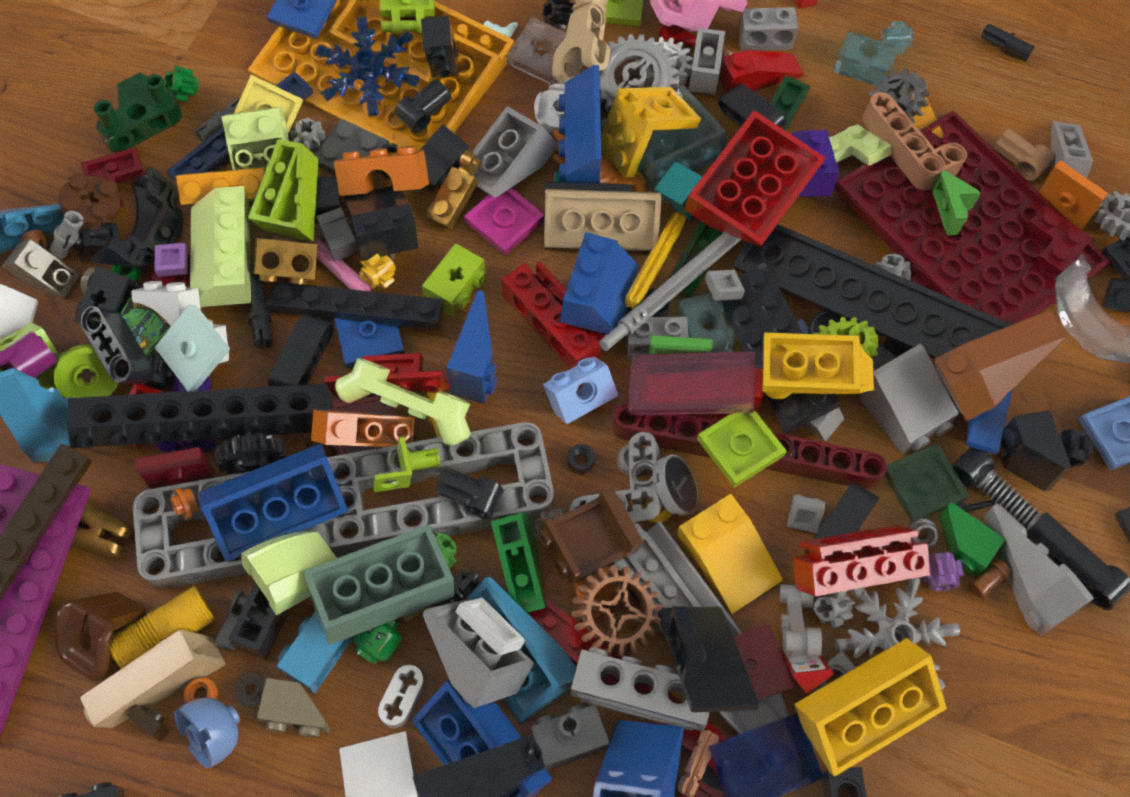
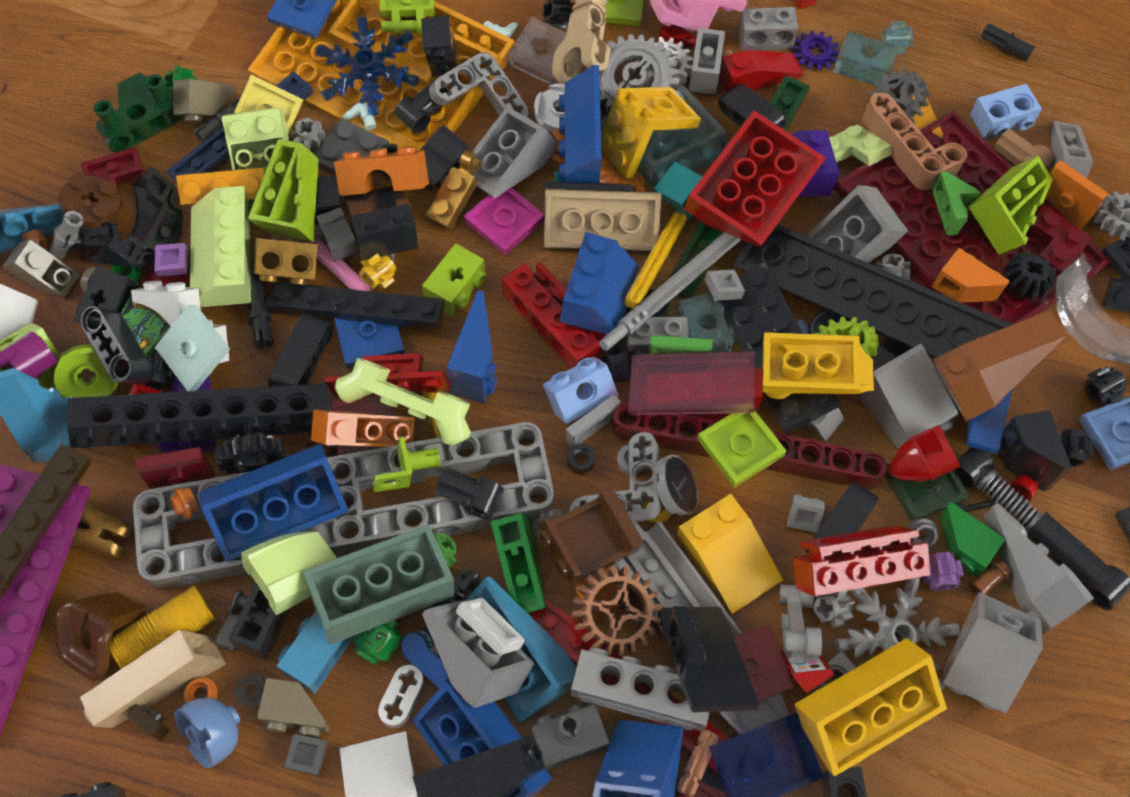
none -> dark tan slope [173,79,236,122]
none -> dark grey plate [284,734,329,777]
none -> light aqua animal [342,102,377,130]
none -> blue leg [402,627,449,689]
none -> light grey beam [429,52,528,117]
none -> light grey tile [565,395,621,448]
none -> black gear [601,345,638,382]
none -> dark purple gear [792,31,840,71]
none -> light grey slope [807,185,908,263]
none -> red helmet [889,424,960,482]
none -> orange slope [932,248,1009,303]
none -> light grey slope [943,592,1043,713]
none -> lime wedge [969,155,1053,255]
none -> light blue brick [970,84,1042,140]
none -> black gear [1003,250,1057,302]
none -> red hinge [1009,474,1038,502]
none -> black gear [1084,366,1128,405]

